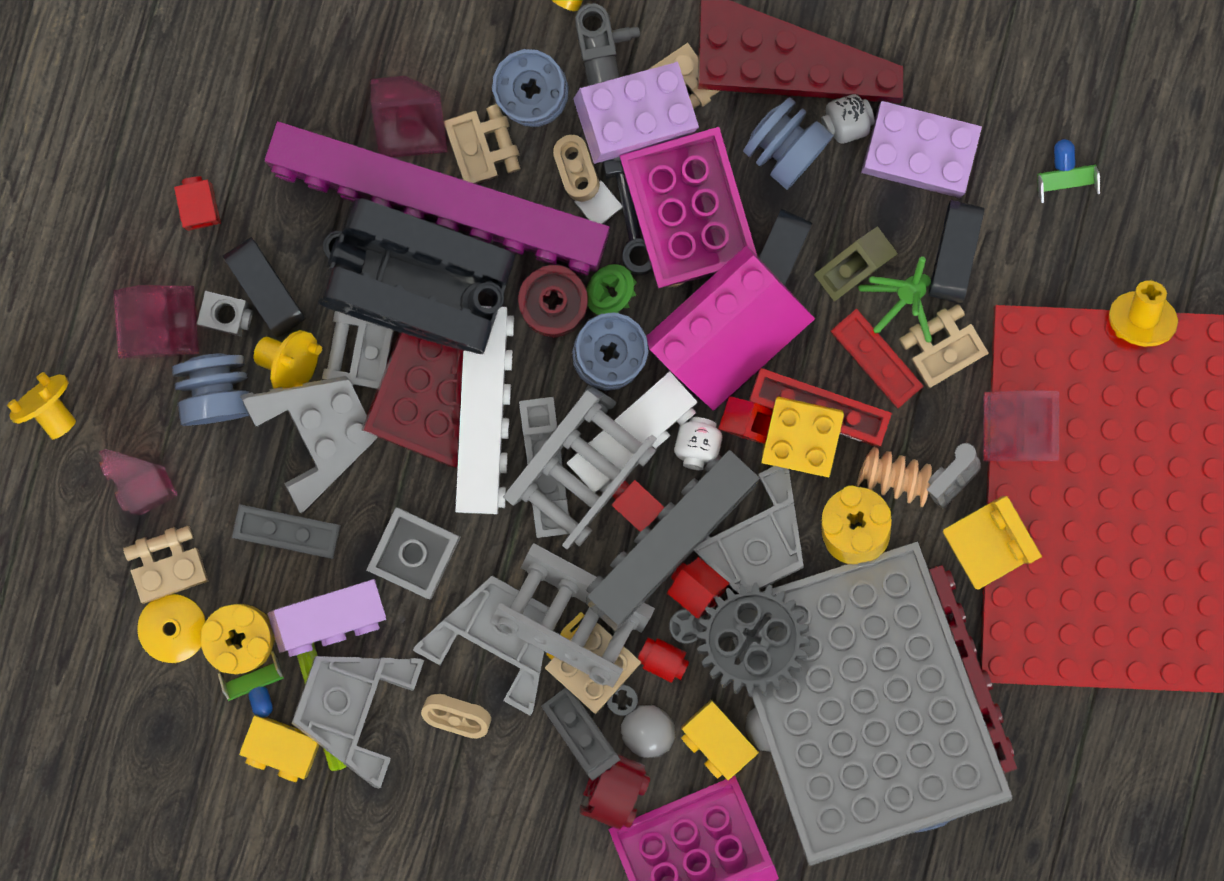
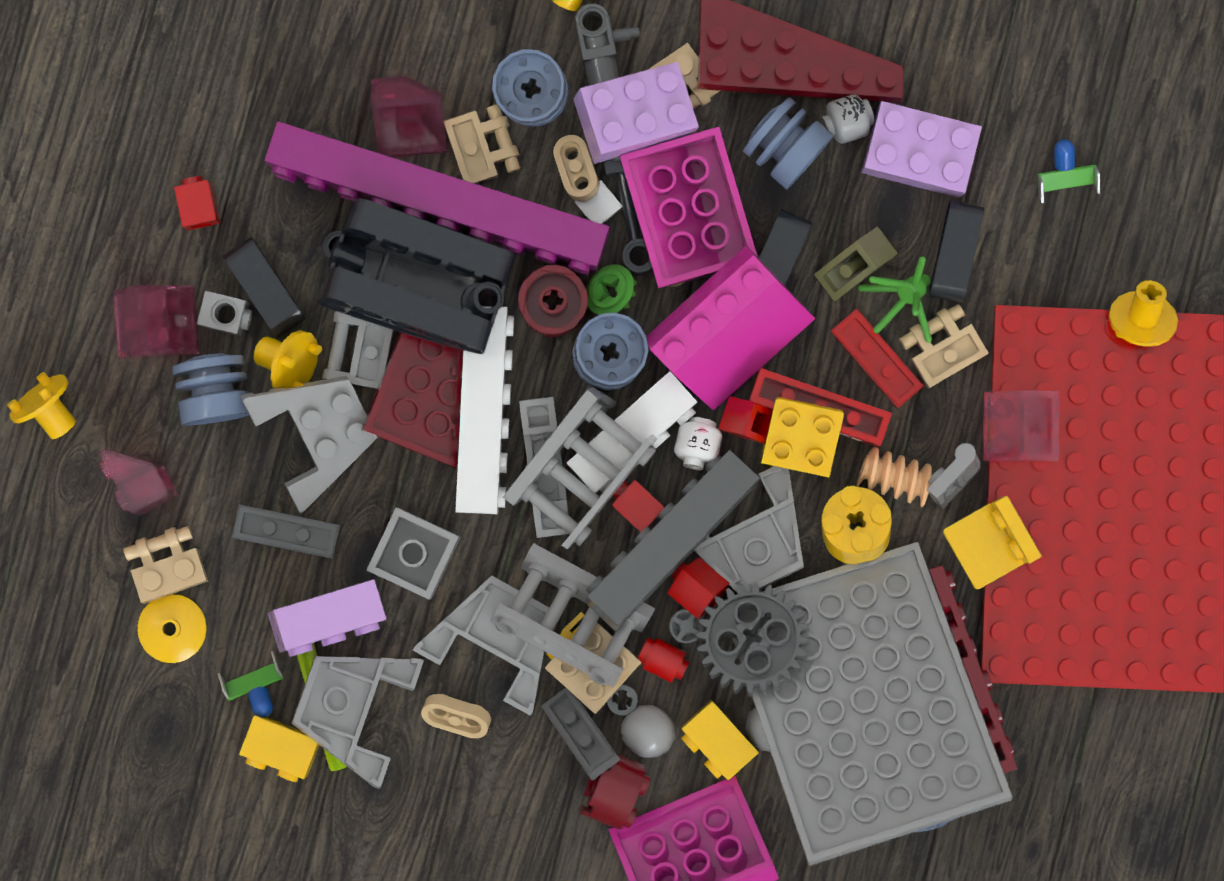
yellow brick [201,604,275,674] -> none

